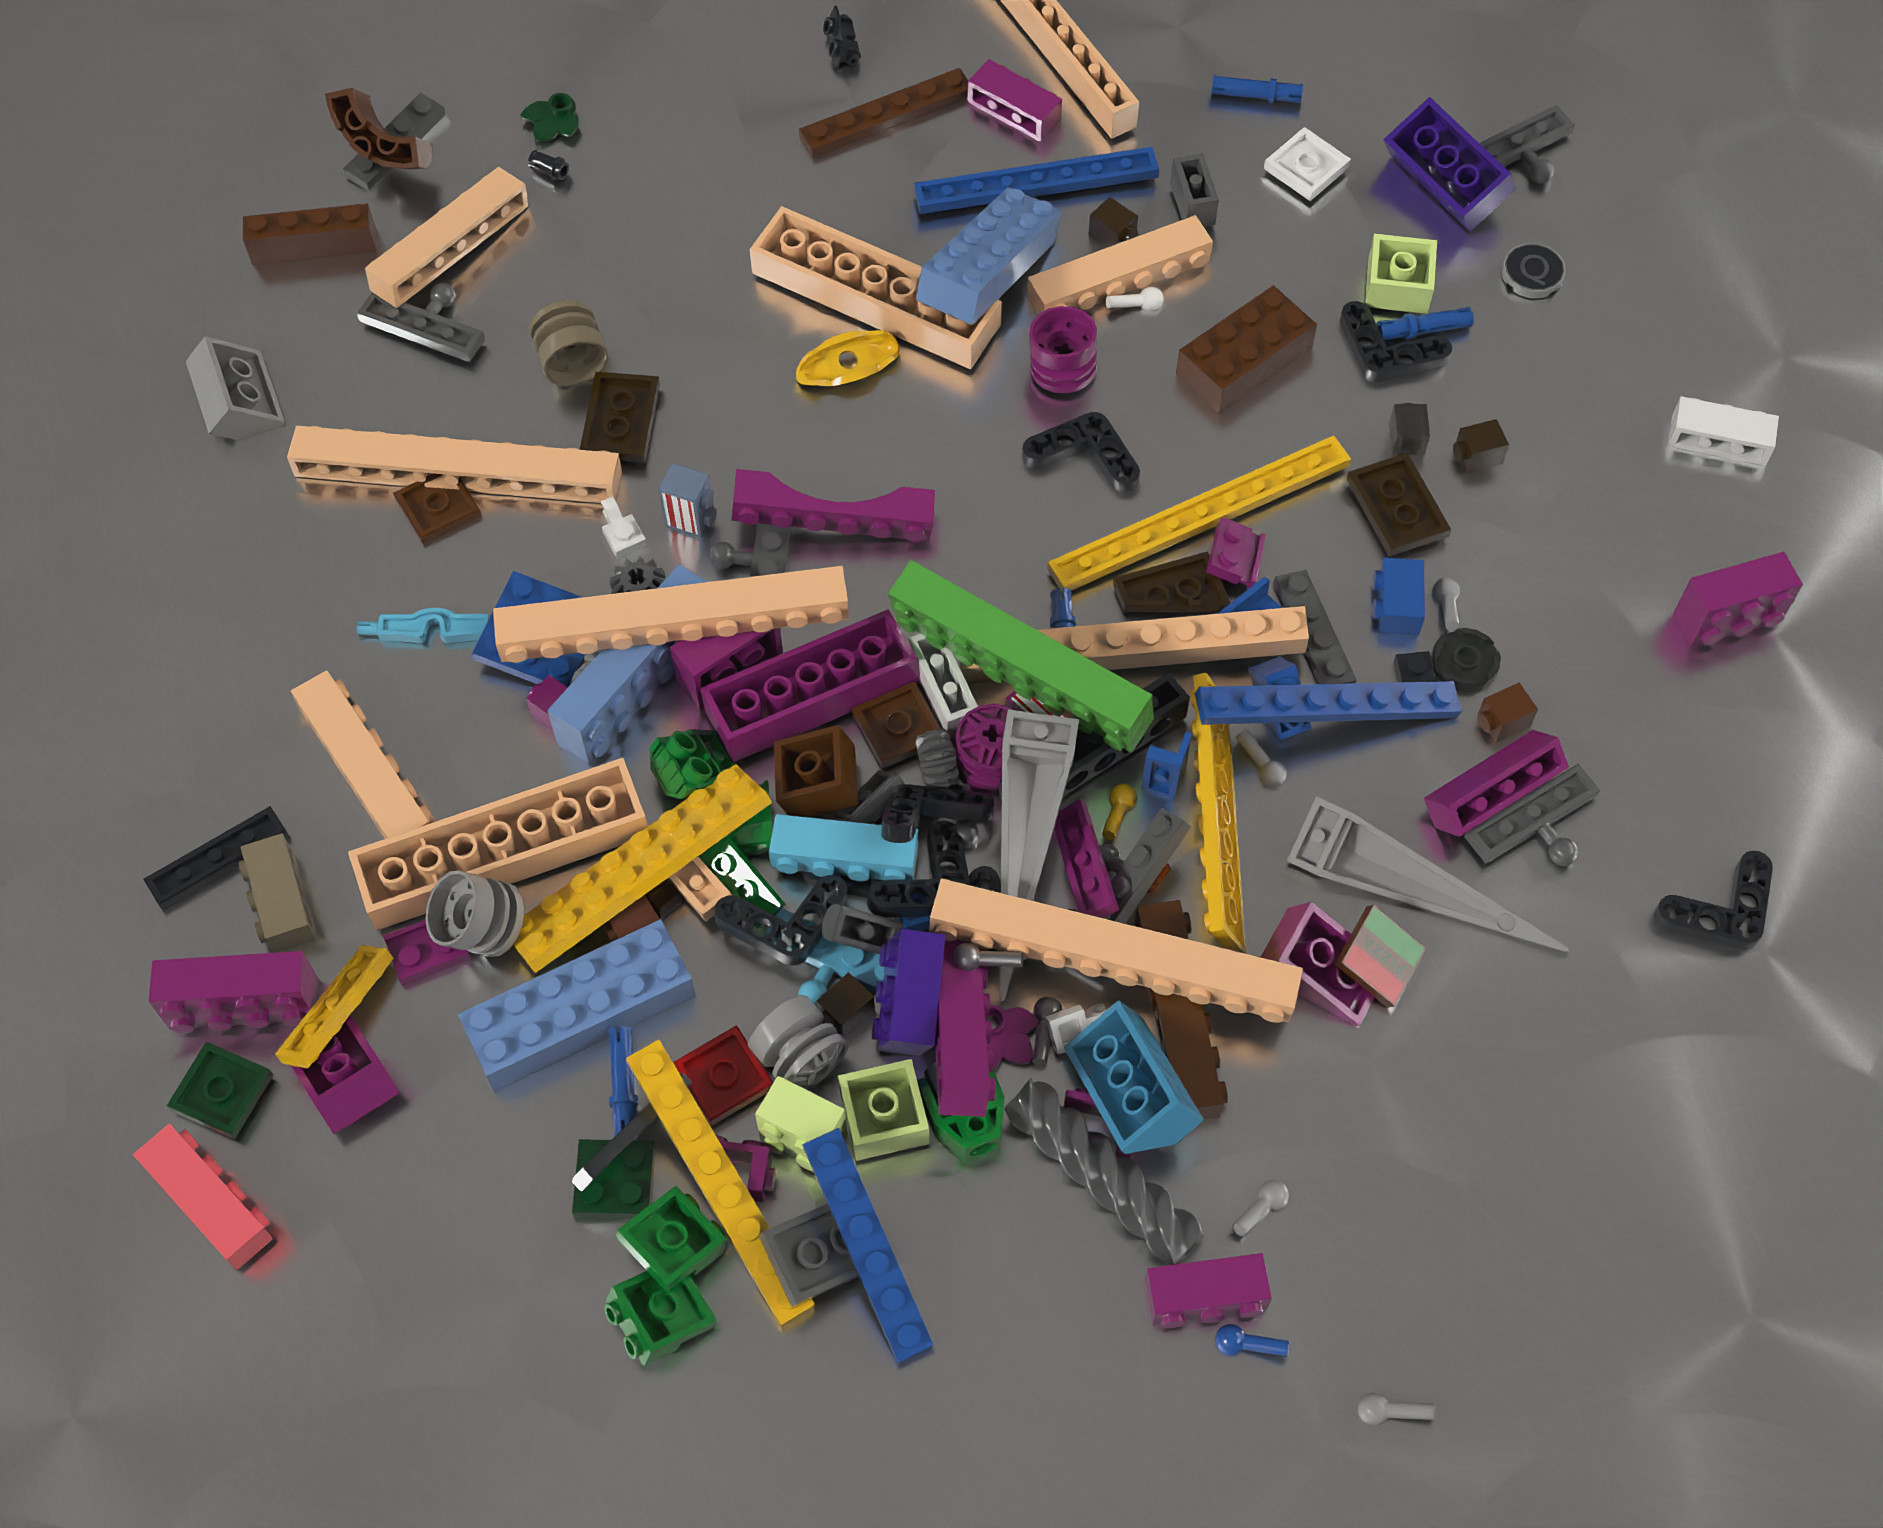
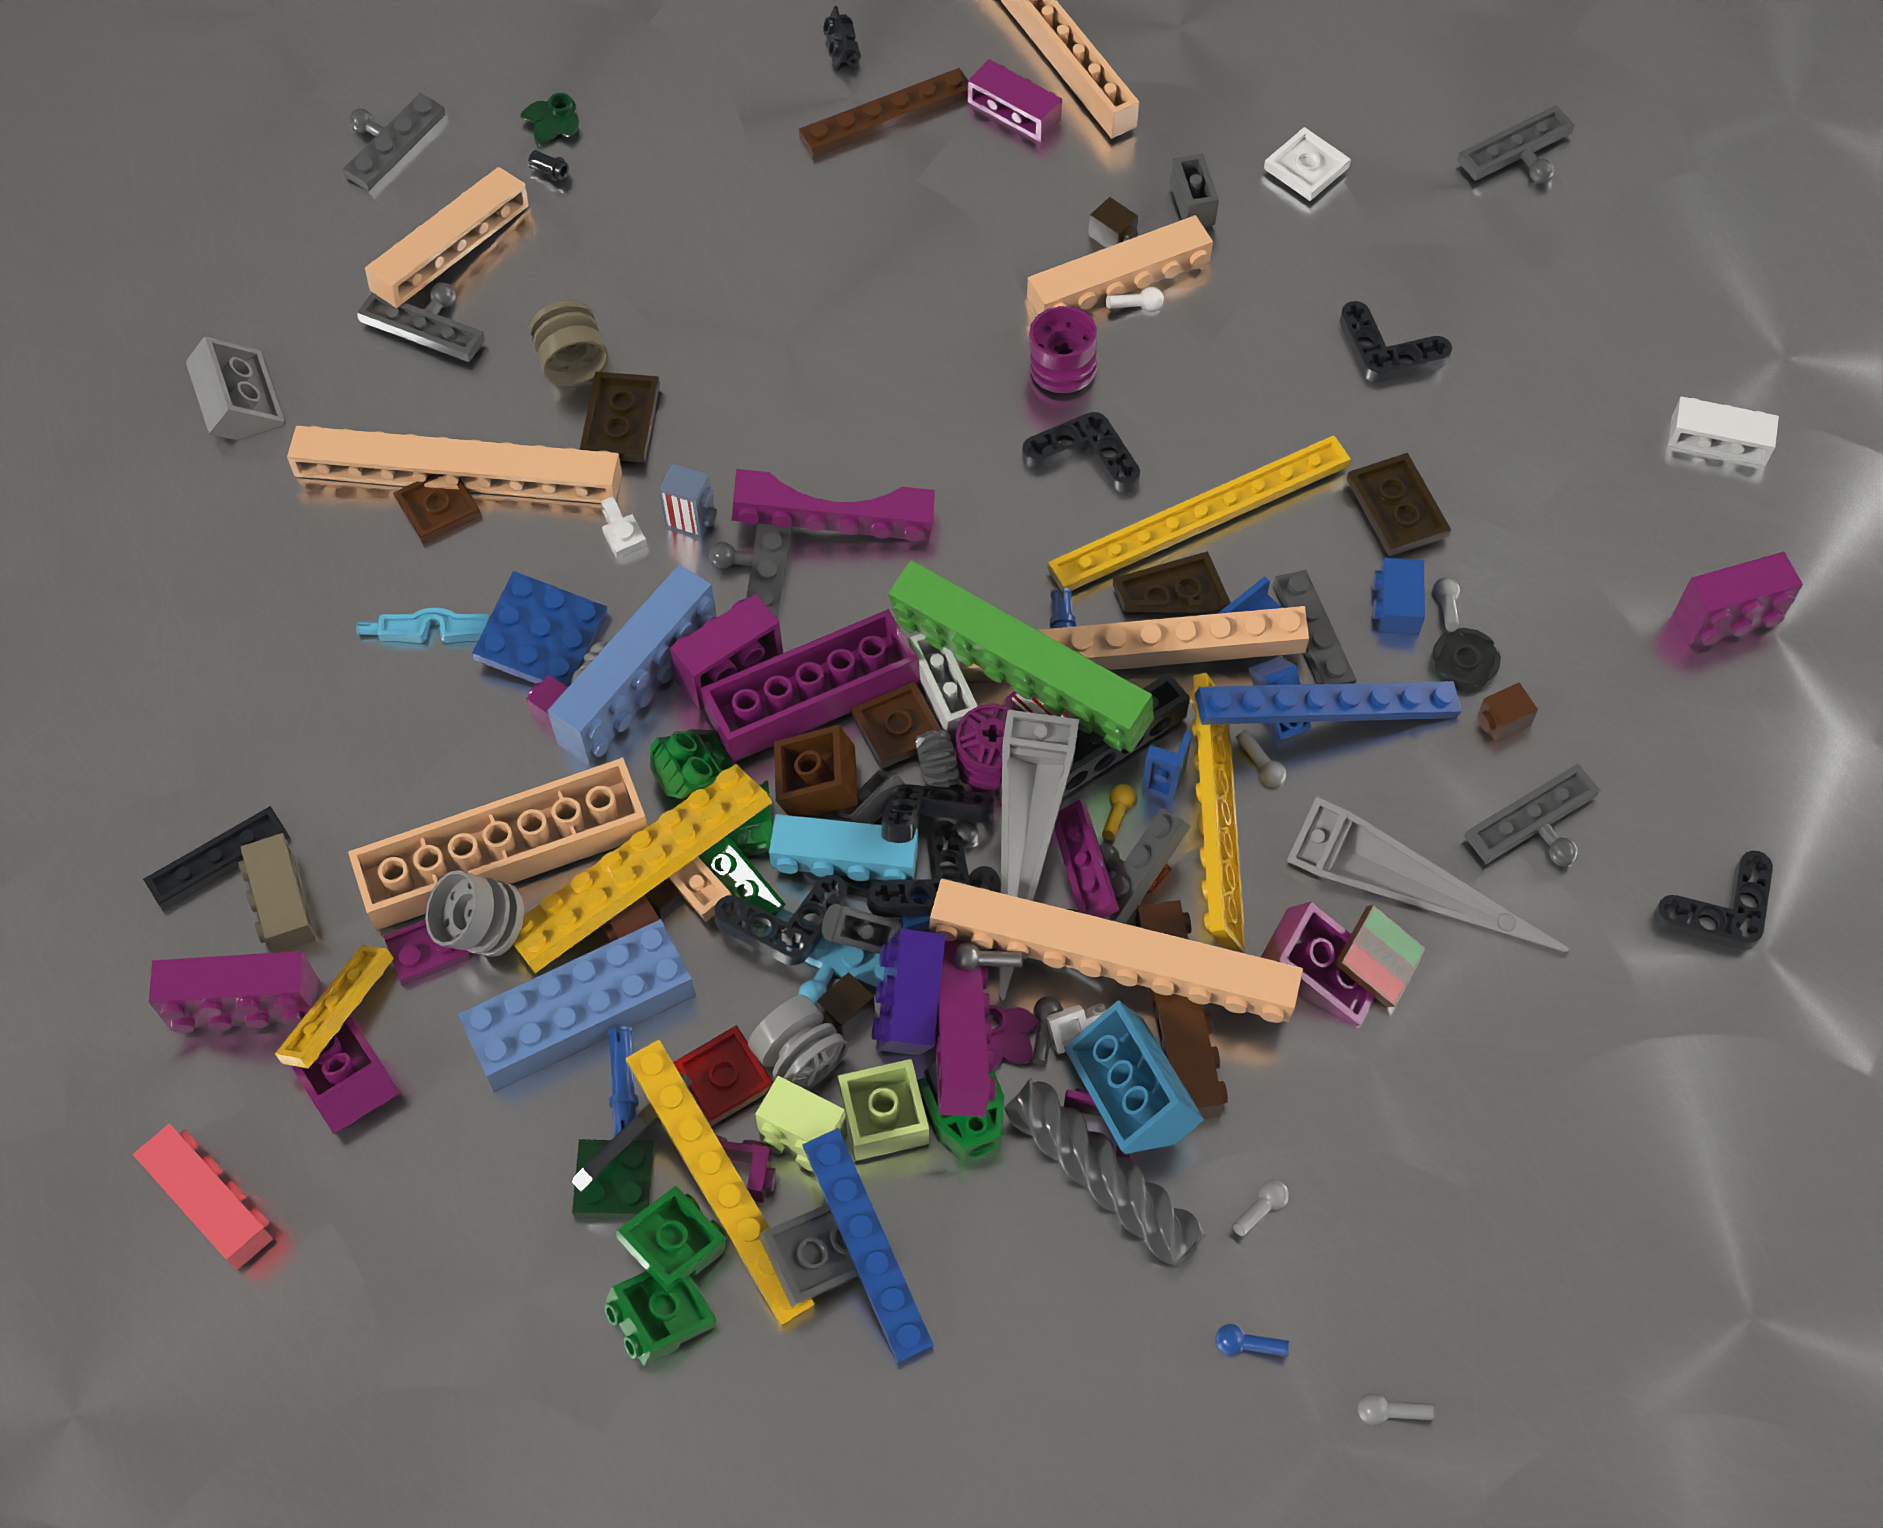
dark green plate [166,1042,274,1139] -> none
reddish brown brick [243,203,377,265] -> none
light nougat brick [291,670,435,839] -> none
reddish brown brick [325,88,433,170] -> none
light nougat brick [493,566,849,663] -> none
dark grey gear [610,556,666,594] -> none
light nougat brick [750,206,1002,370] -> none
yellow piece [796,330,900,386] -> none
blue plate [914,147,1159,214] -> none
medium blue brick [916,187,1062,325] -> none
magenta brick [1145,1253,1272,1328] -> none
reddish brown brick [1176,285,1317,413] -> none
magenta plate [1206,517,1266,589] -> none
blue pin [1211,75,1303,104] -> none
yellowish green brick [1365,234,1437,314] -> none
blue pin [1377,307,1474,341] -> none
dark purple brick [1383,97,1517,232] -> none
clear smoke brick [1389,403,1430,455] -> none
black plate [1394,651,1436,682] -> none
magenta brick [1424,730,1569,837] -> none
dark brown brick [1453,419,1509,473] -> none
tile [1501,243,1566,298] -> none

